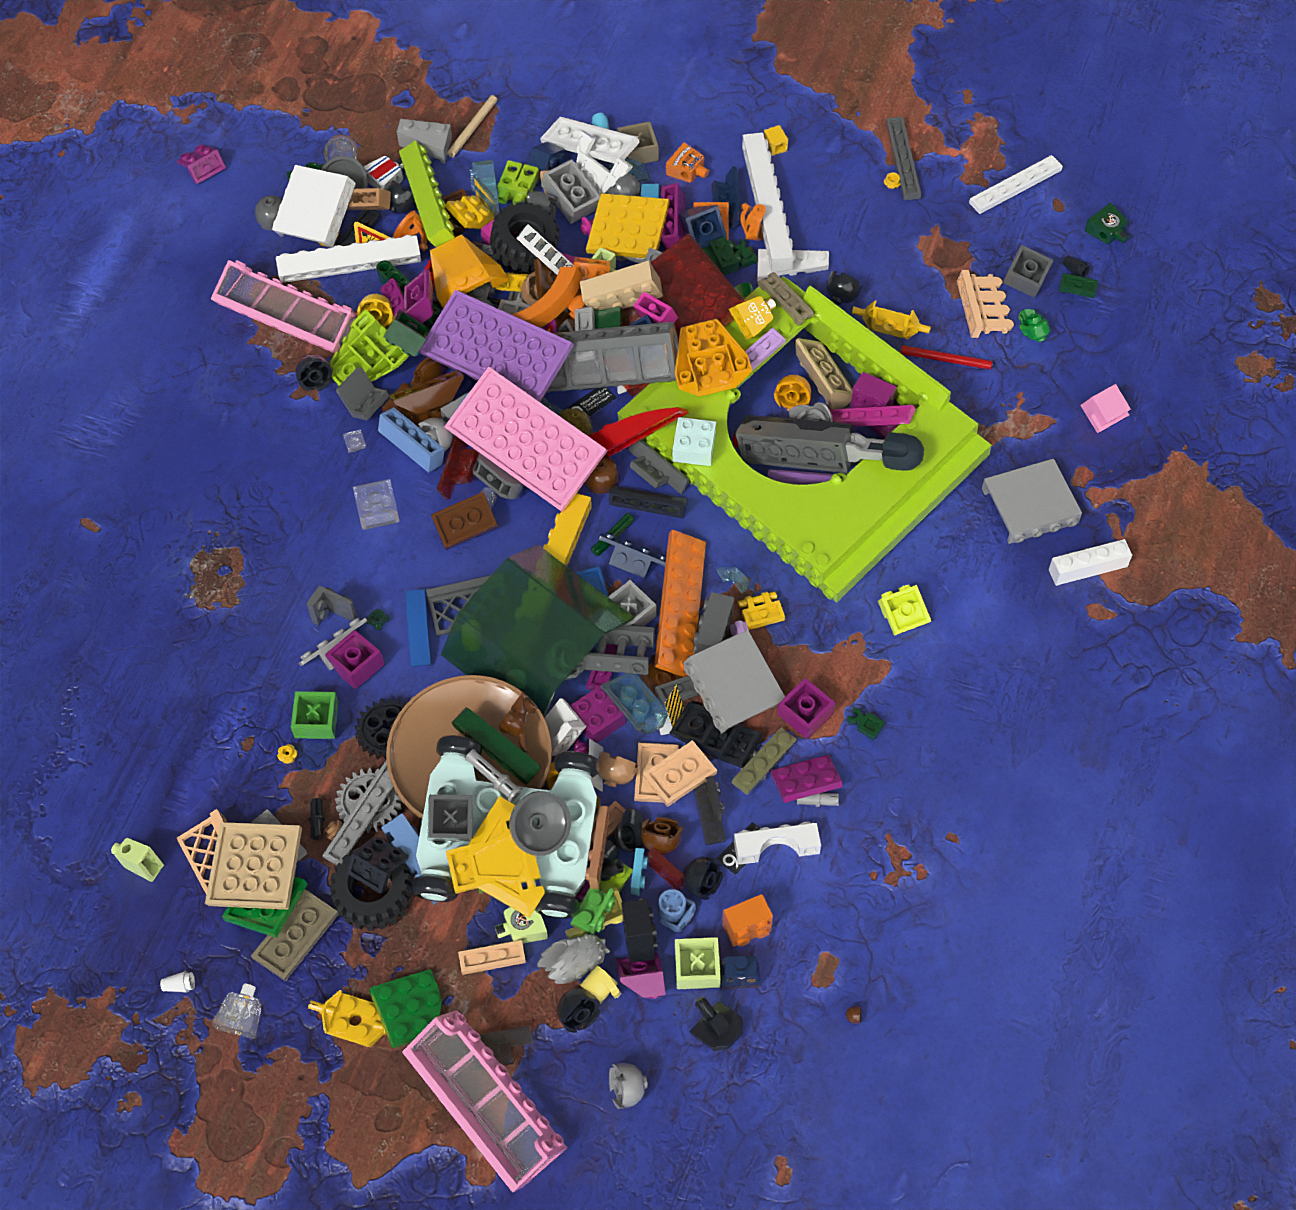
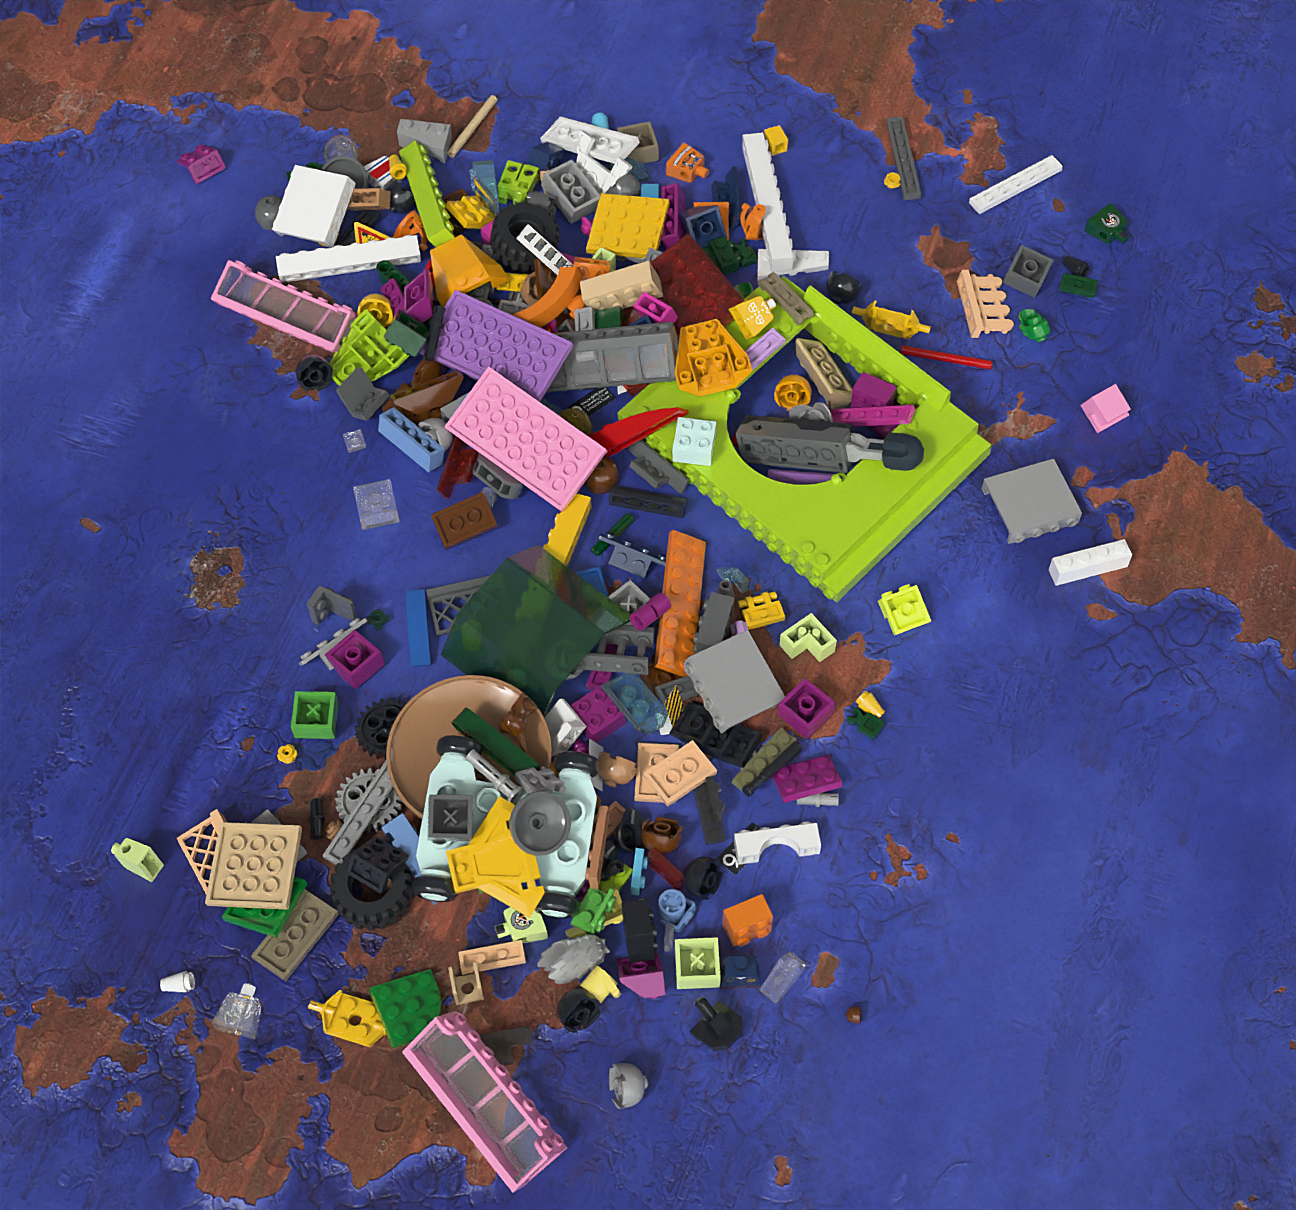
none -> yellow cone [389,155,407,179]
none -> black pin [423,306,446,361]
none -> tan piece [448,961,484,1005]
none -> light grey plate [515,767,566,794]
none -> magenta pin [630,593,671,631]
none -> clear tile [664,923,674,952]
none -> flat silver cone [716,580,735,597]
none -> black piece [742,742,802,797]
none -> clear slope [759,951,807,1004]
none -> yellowish green brick [780,613,837,662]
none -> yellow cone [856,690,886,718]

